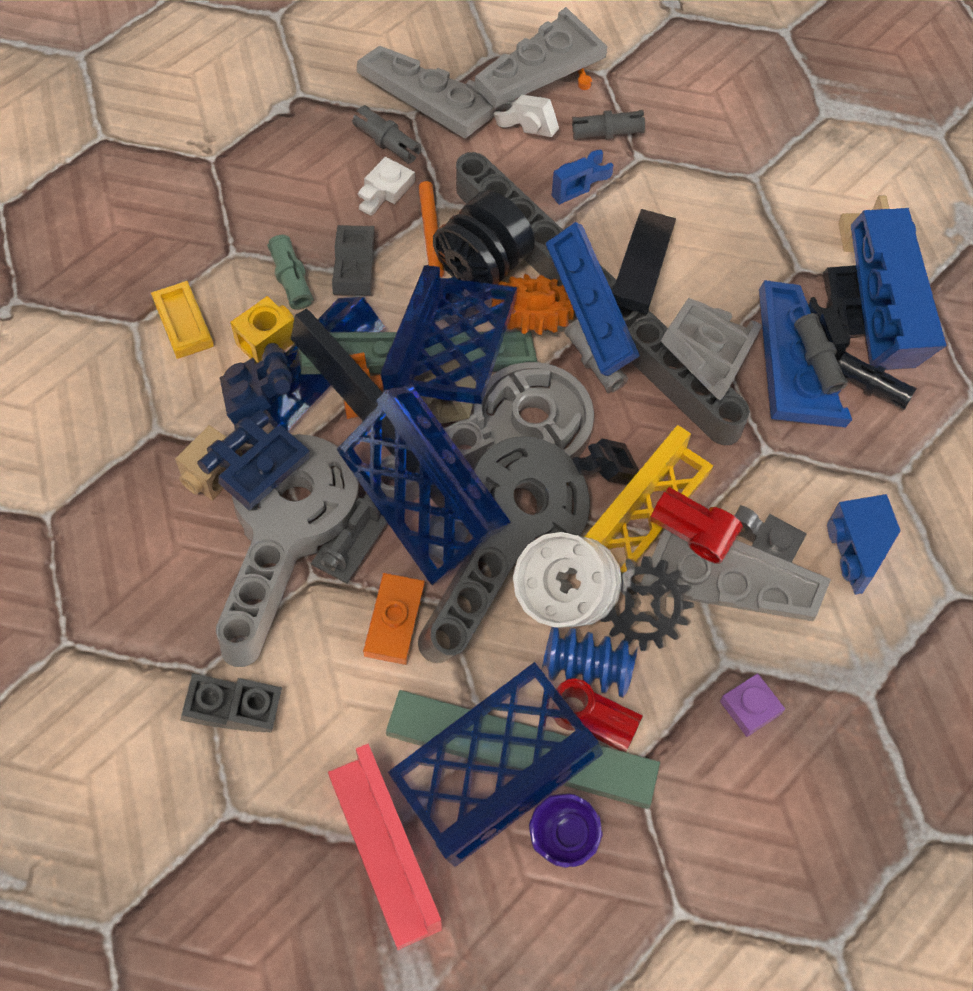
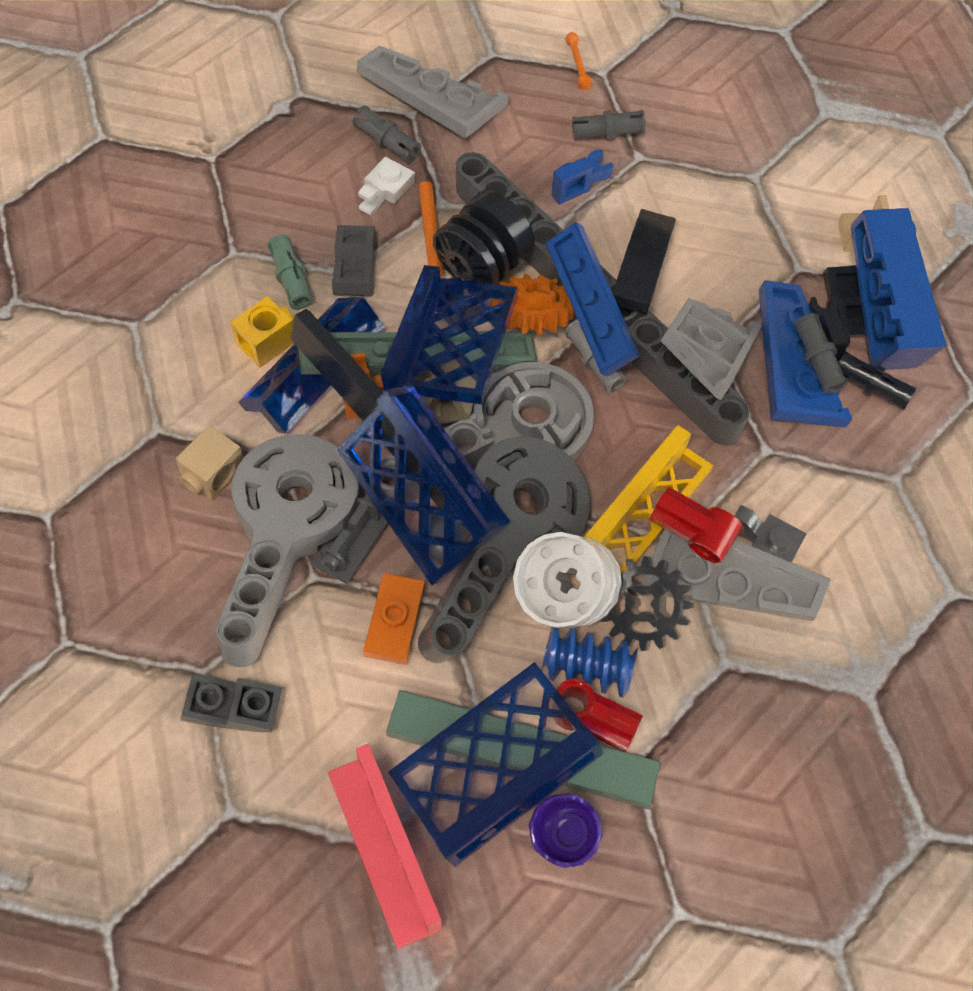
yellow tile [151,281,214,359] -> none
dark blue plate [197,410,310,511] -> none
dark blue plate [220,343,292,425] -> none
light grey wing [474,7,608,108] -> none
white plate [493,94,559,137] -> none
black plate [572,438,639,485] -> none
medium lavender plate [720,673,785,737] -> none
blue slope [827,494,901,595] -> none

